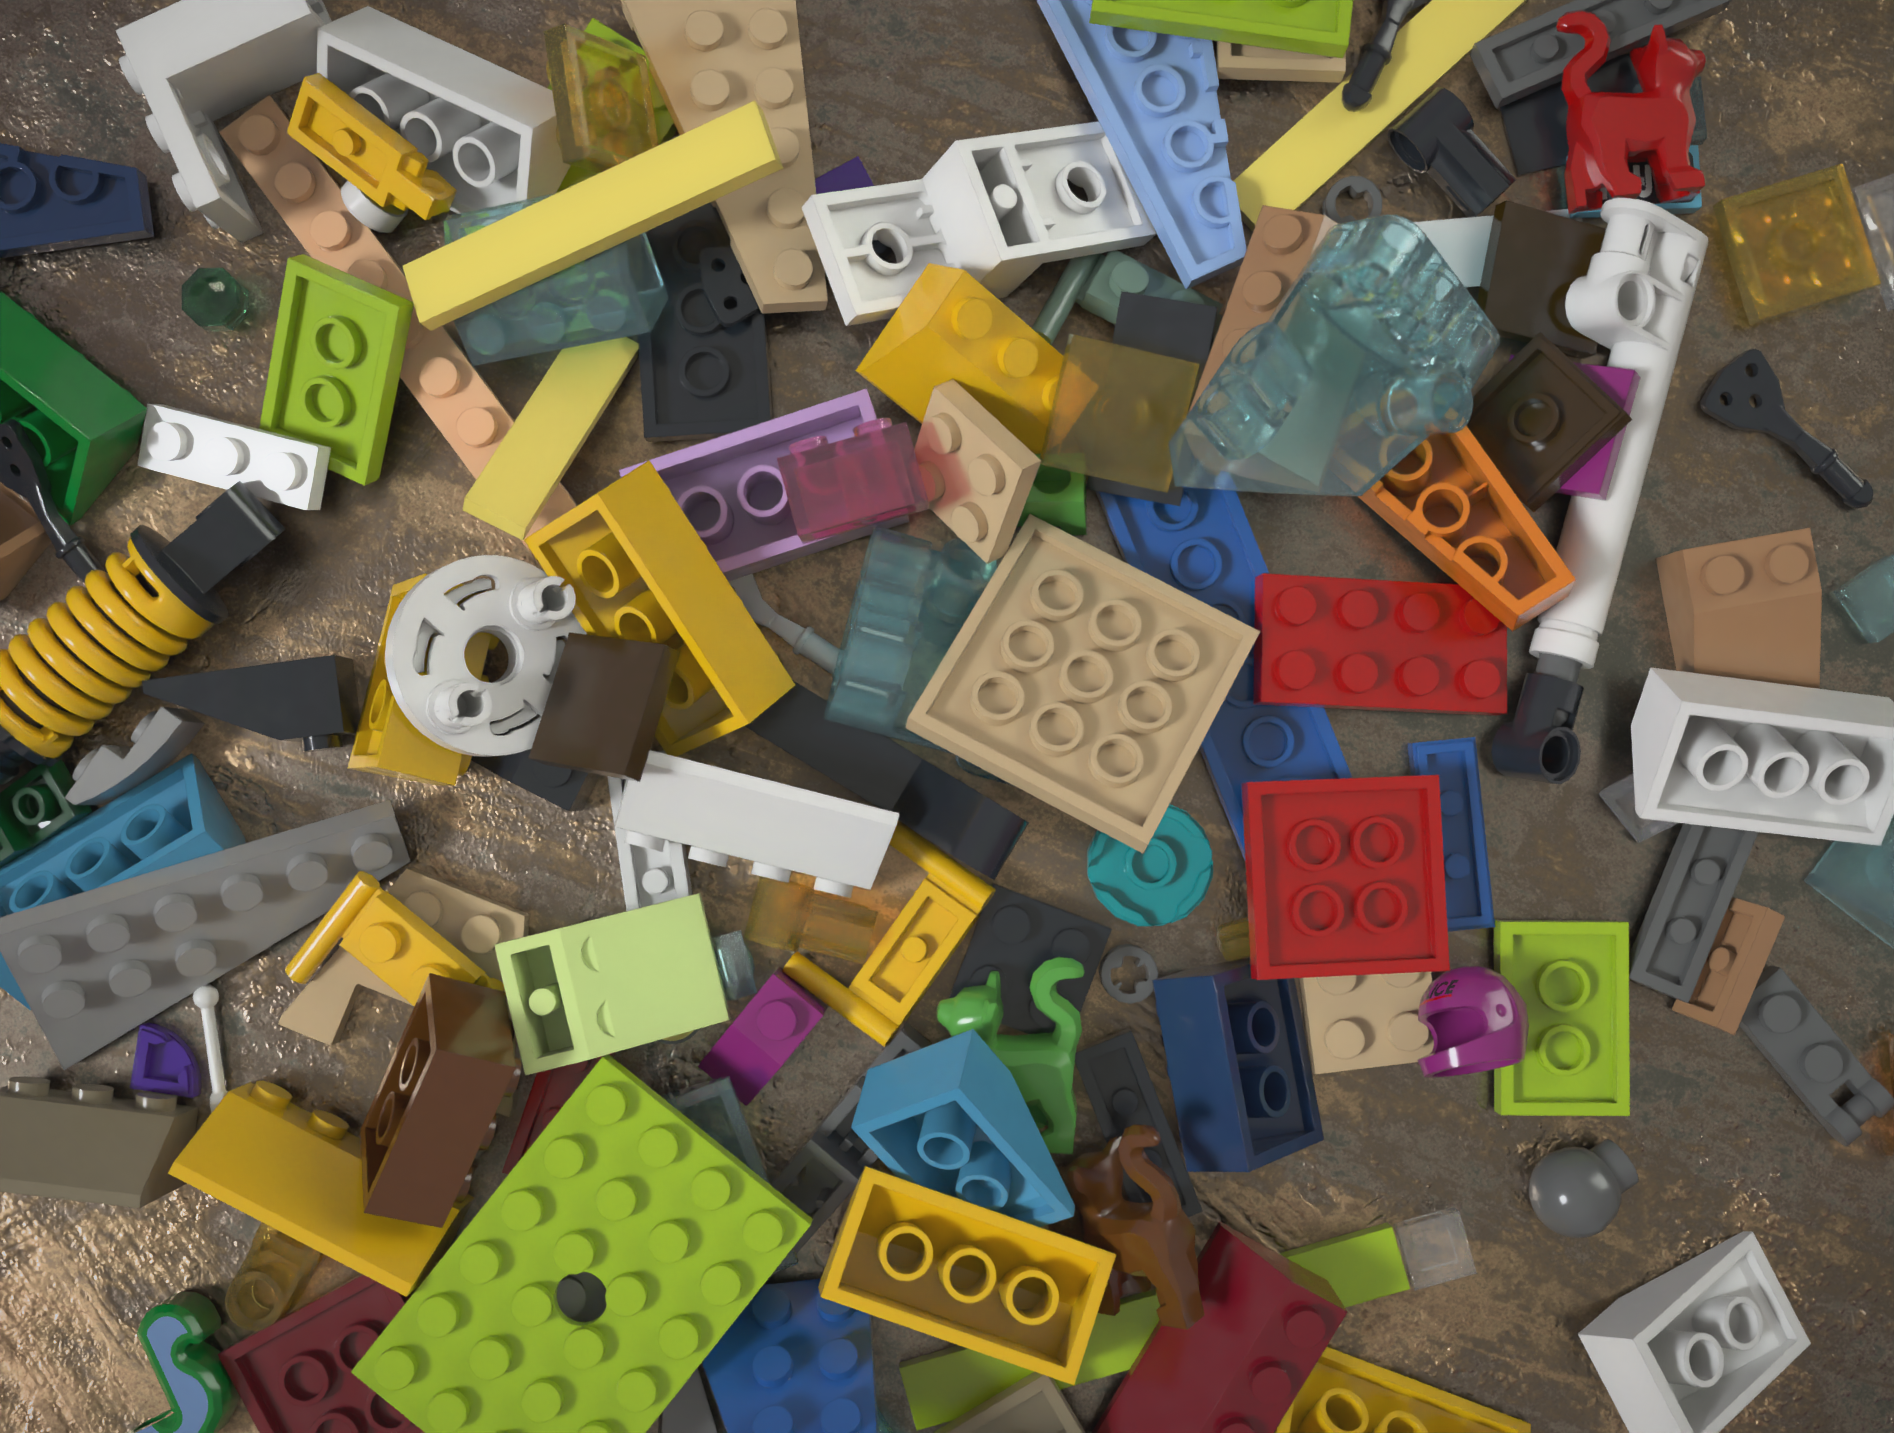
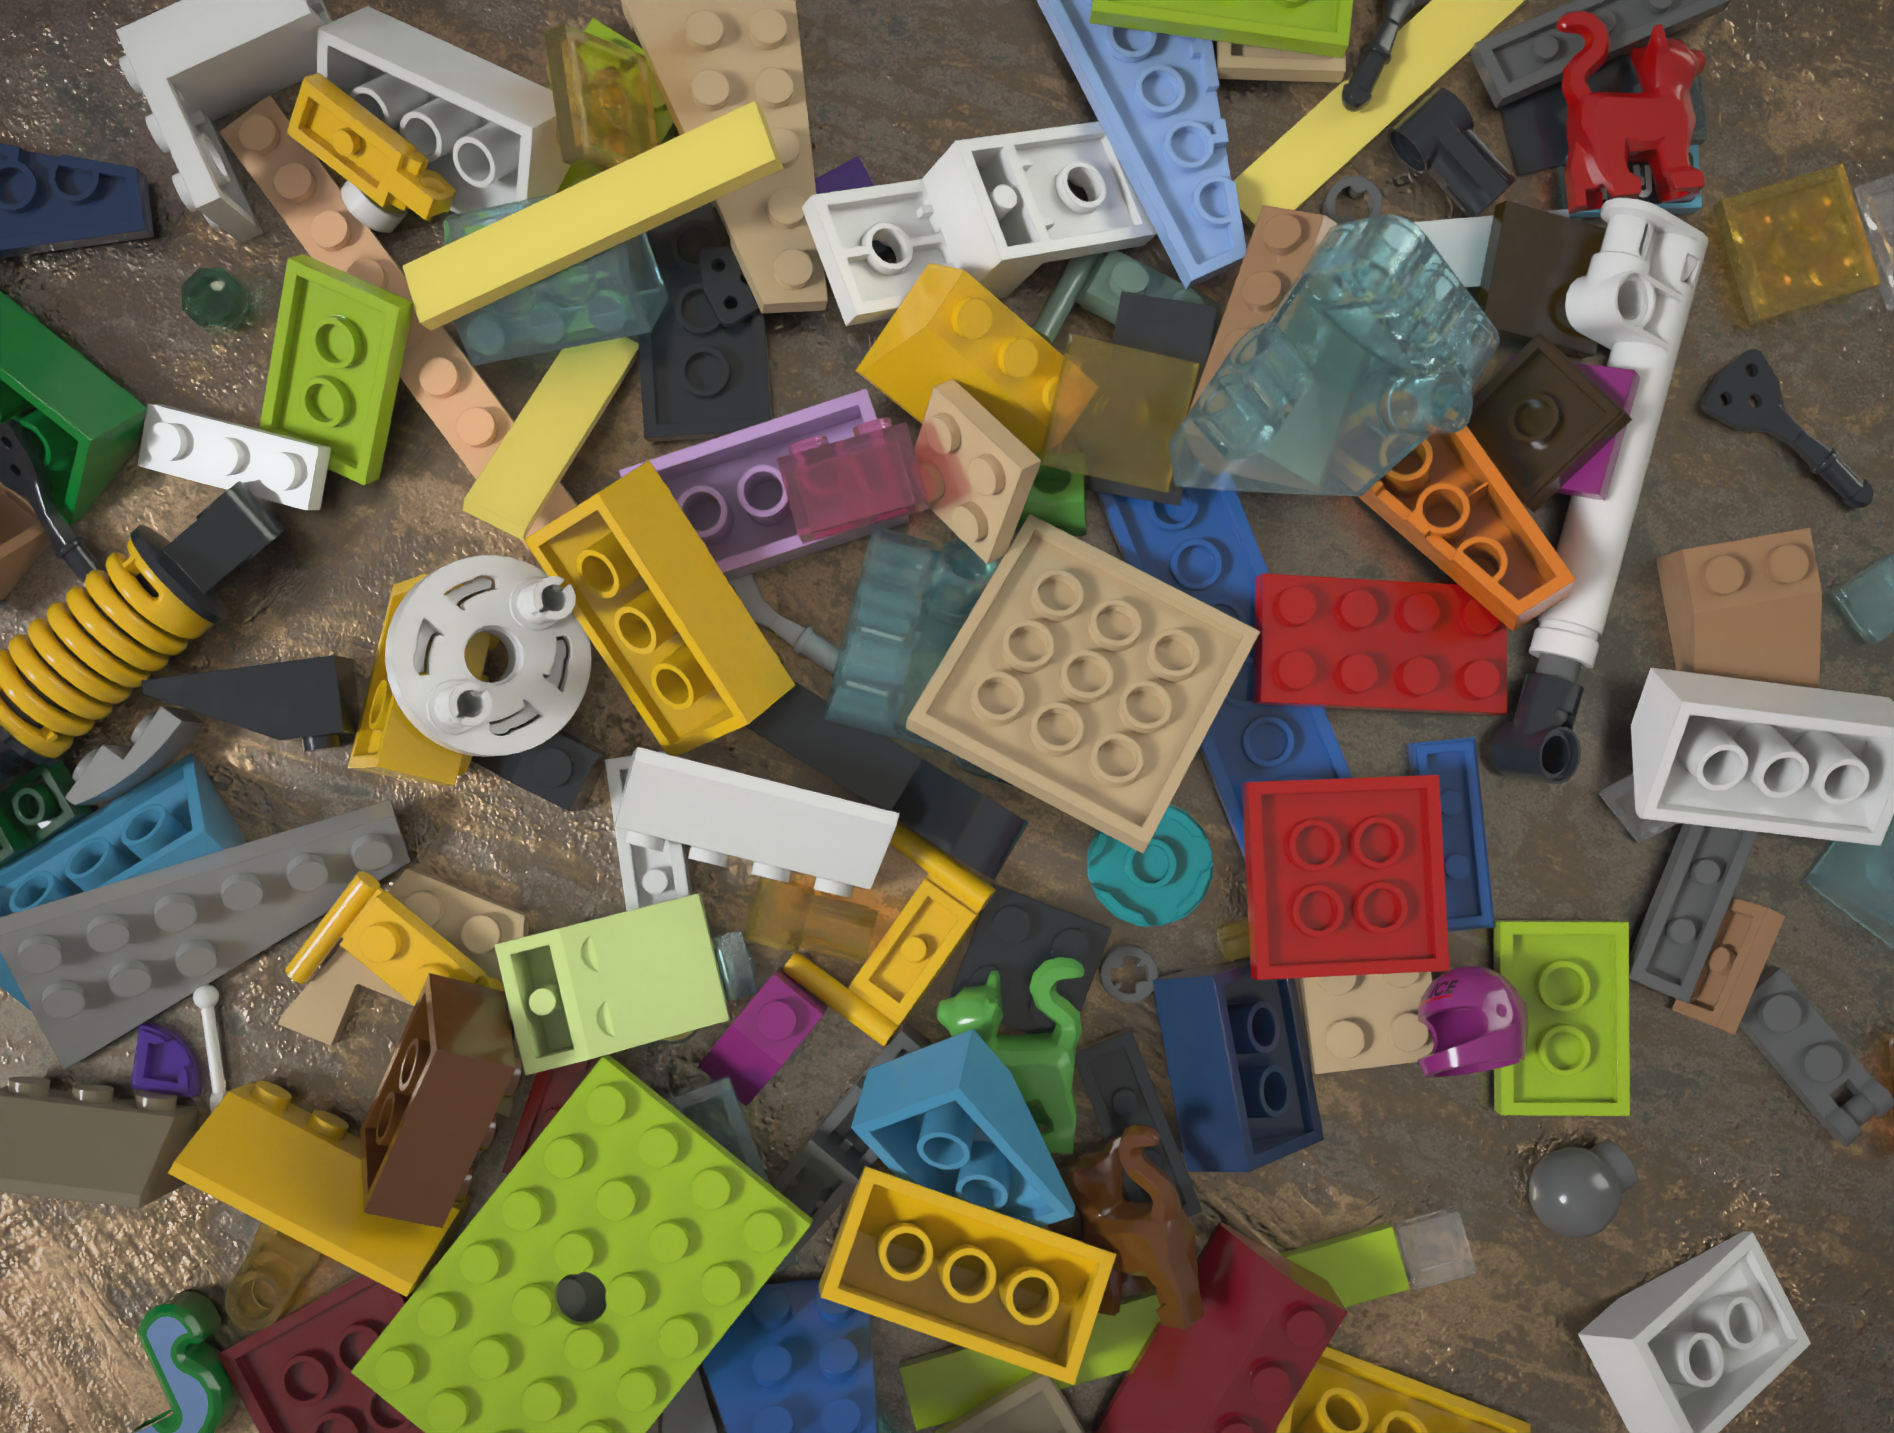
dark brown tile [529,632,680,782] -> none

